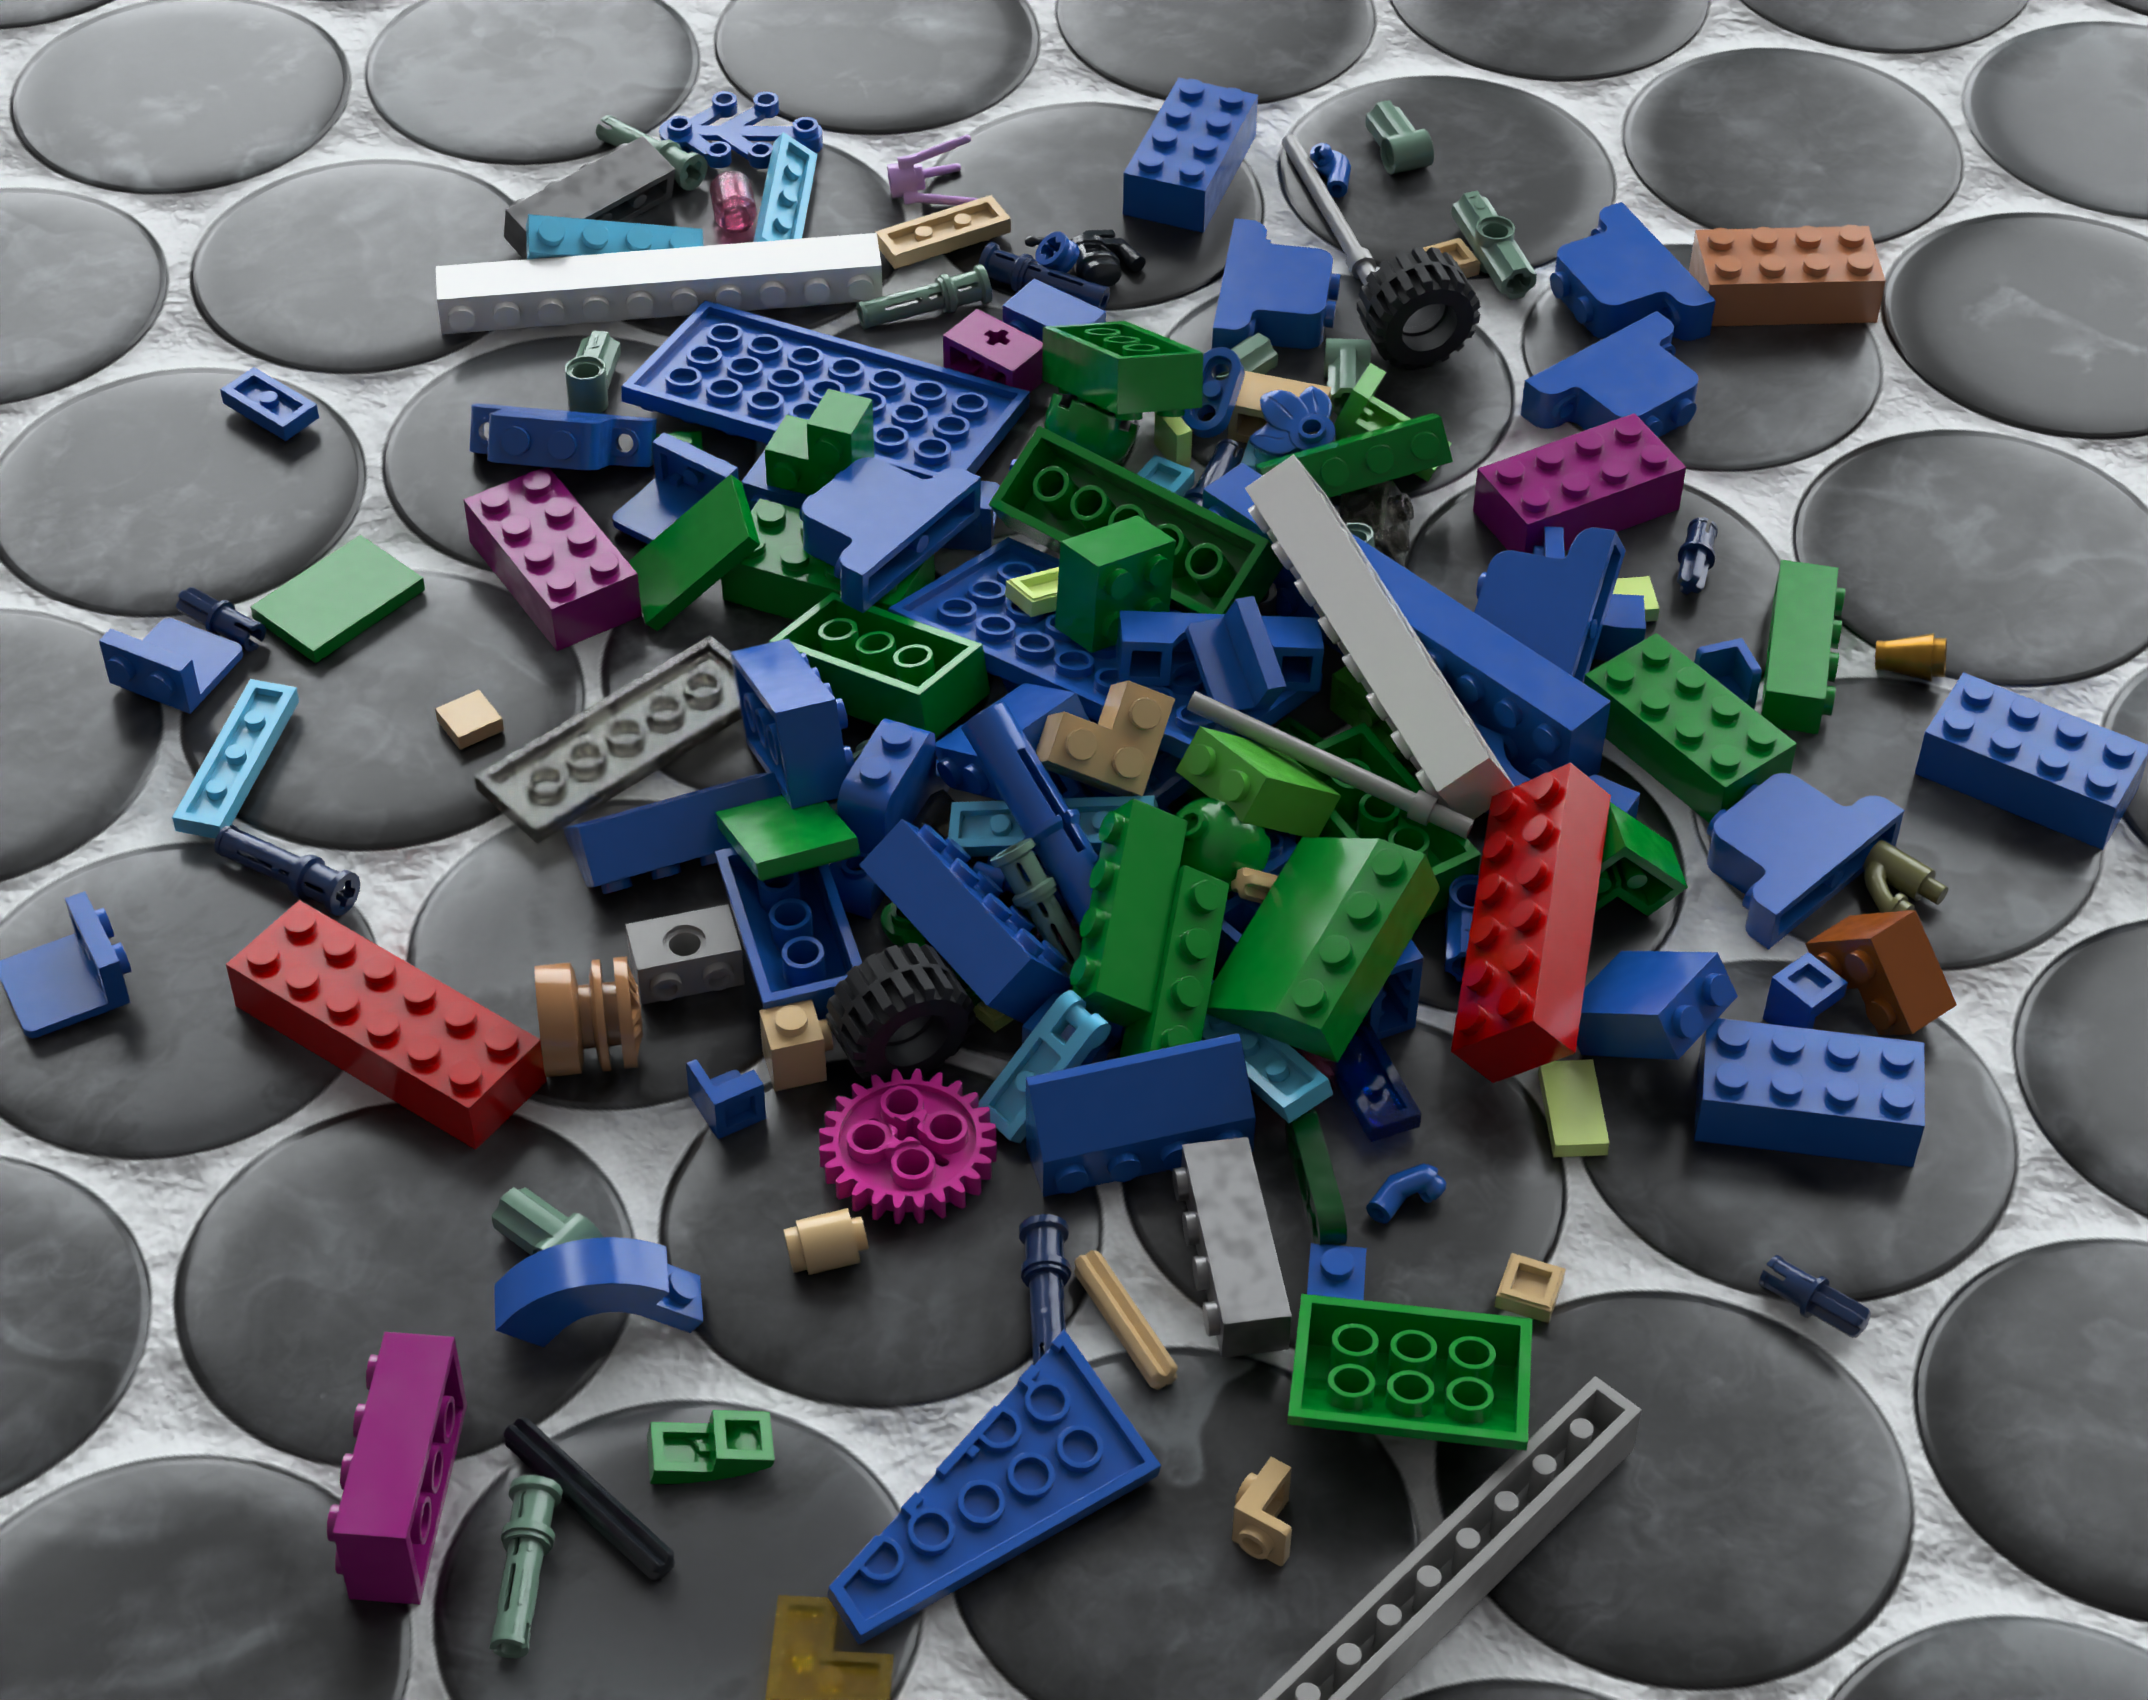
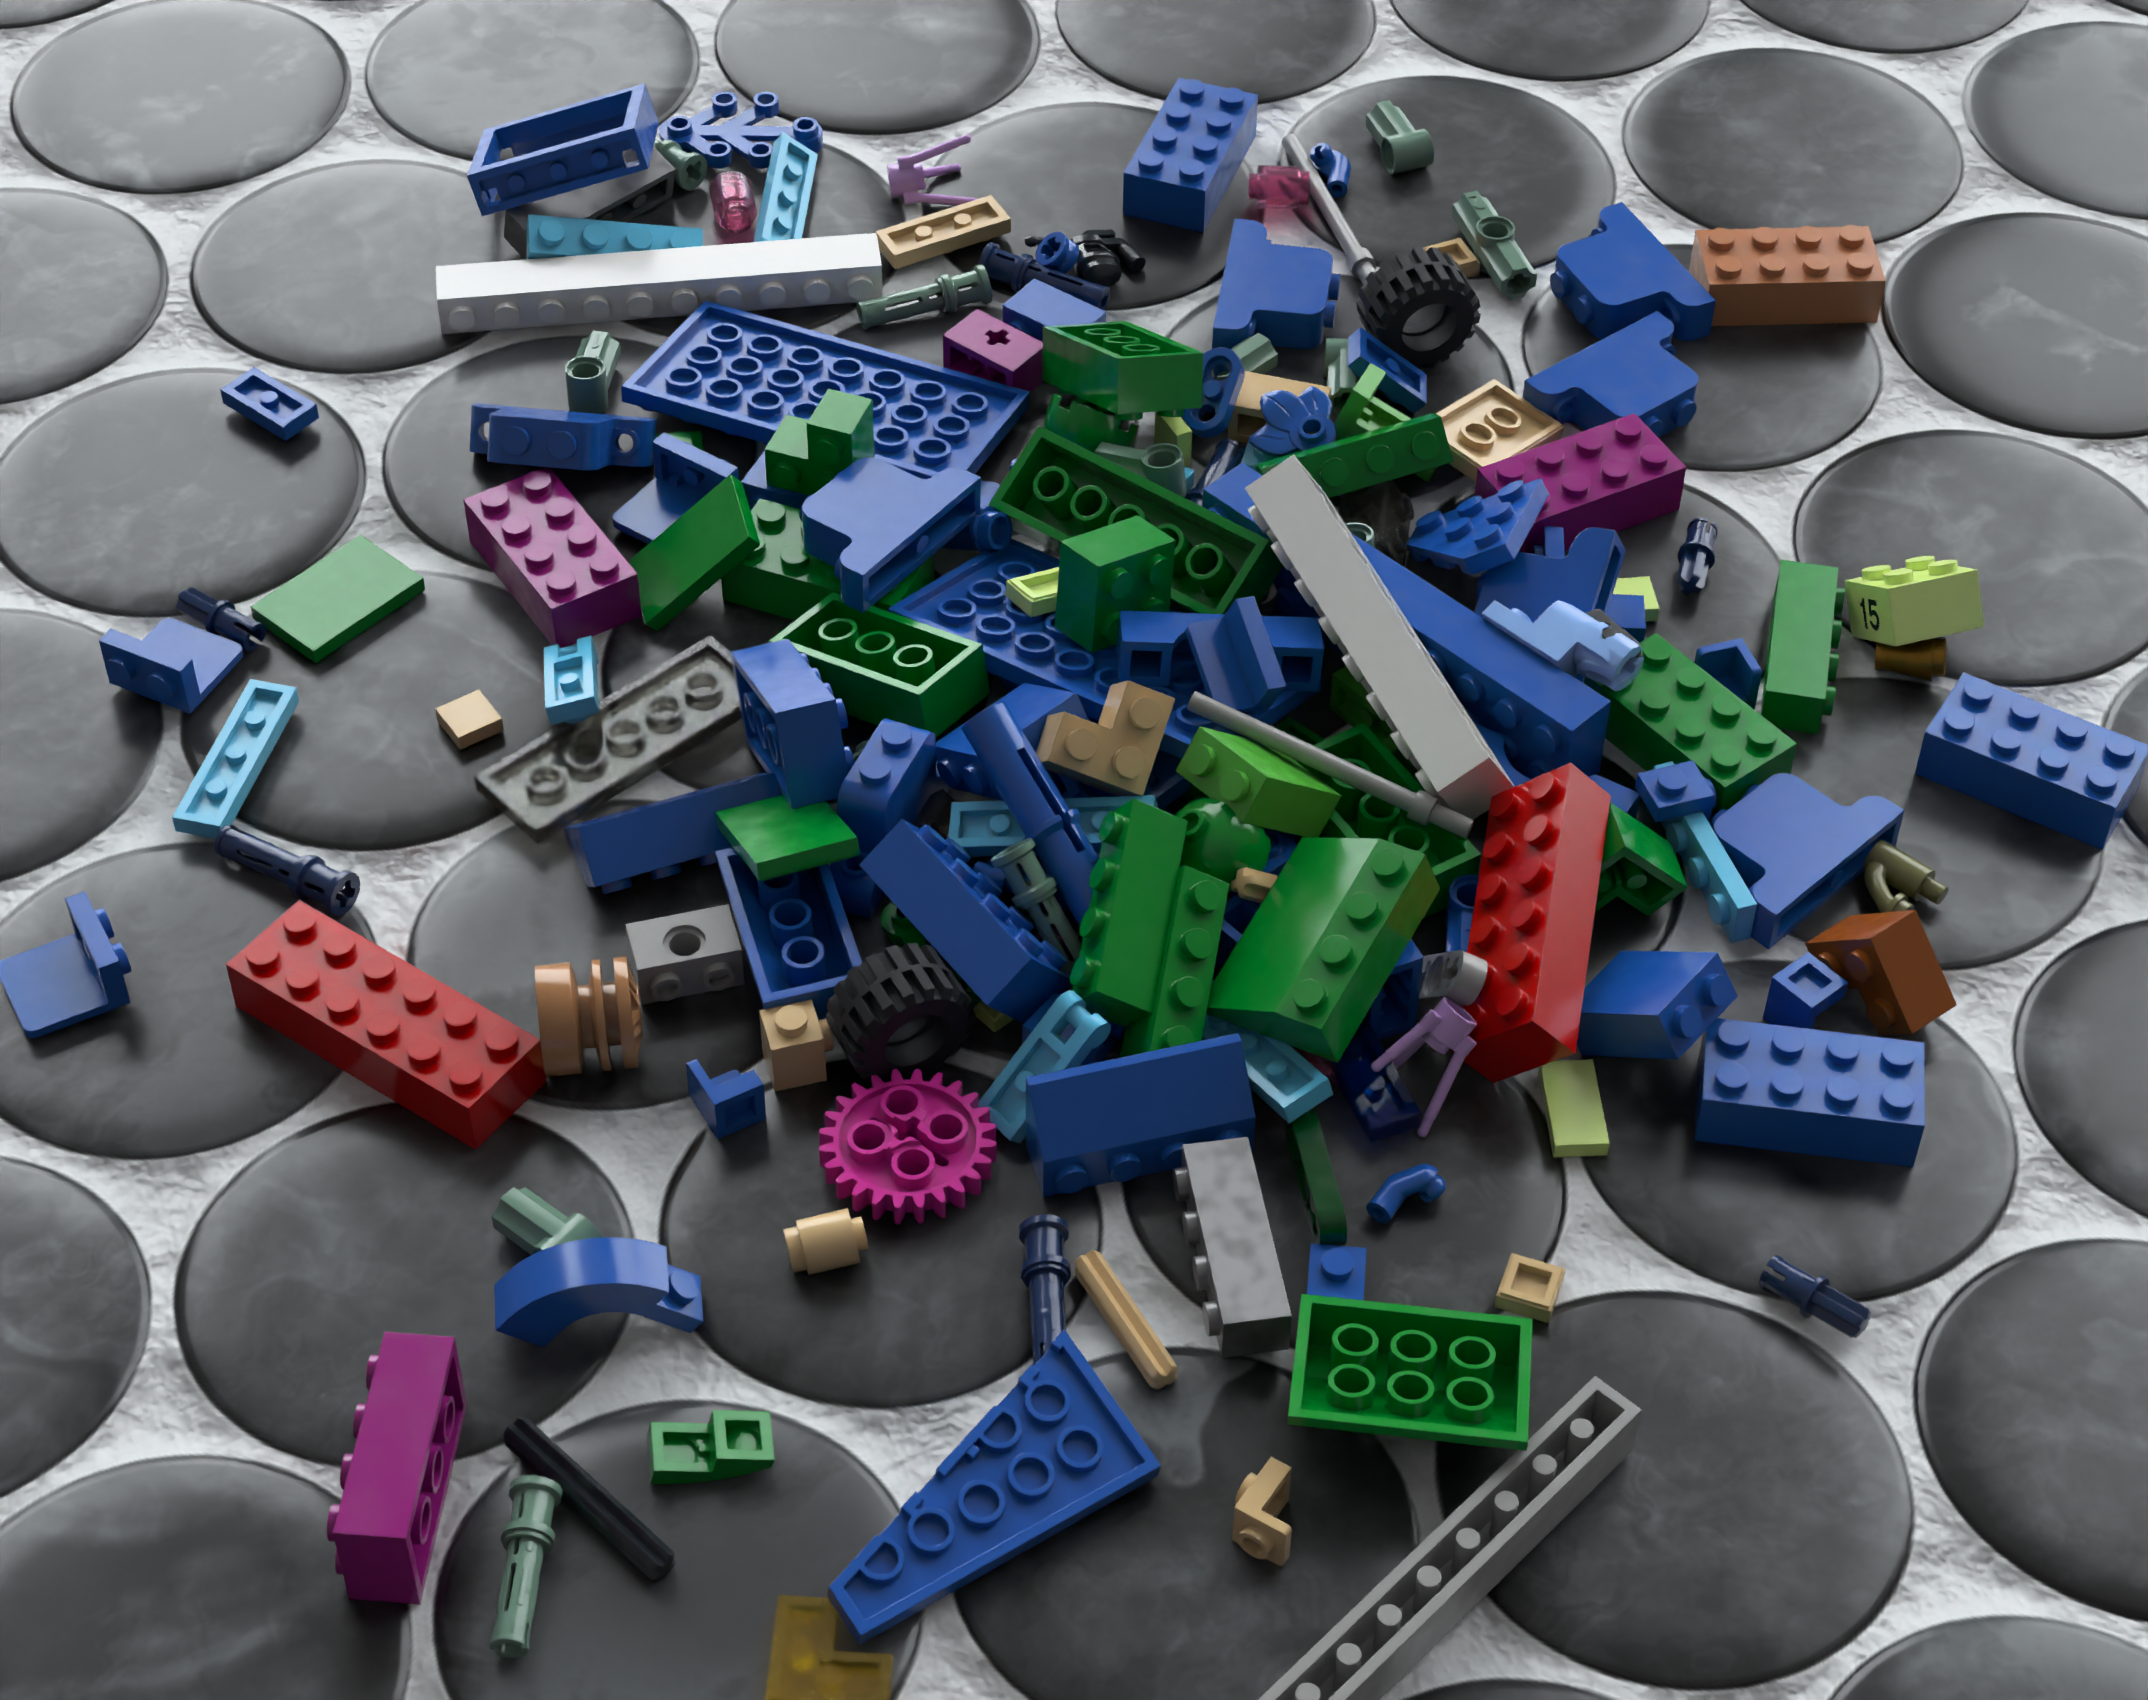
none -> blue window [467,83,659,216]
none -> medium azure plate [544,636,599,725]
none -> blue plate [969,506,1012,553]
none -> sand green piece [1095,442,1187,498]
none -> clear pink brick [1248,165,1310,209]
none -> blue plate [1348,327,1427,414]
none -> lavender plant [1371,997,1477,1138]
none -> blue plate [1406,478,1549,575]
none -> light grey beam [1418,950,1488,1010]
none -> tan tile [1436,379,1565,482]
none -> light blue plate [1482,600,1644,691]
none -> blue bracket [1635,760,1716,822]
none -> medium azure plate [1650,761,1757,943]
none -> yellowish green brick [1845,556,1984,647]

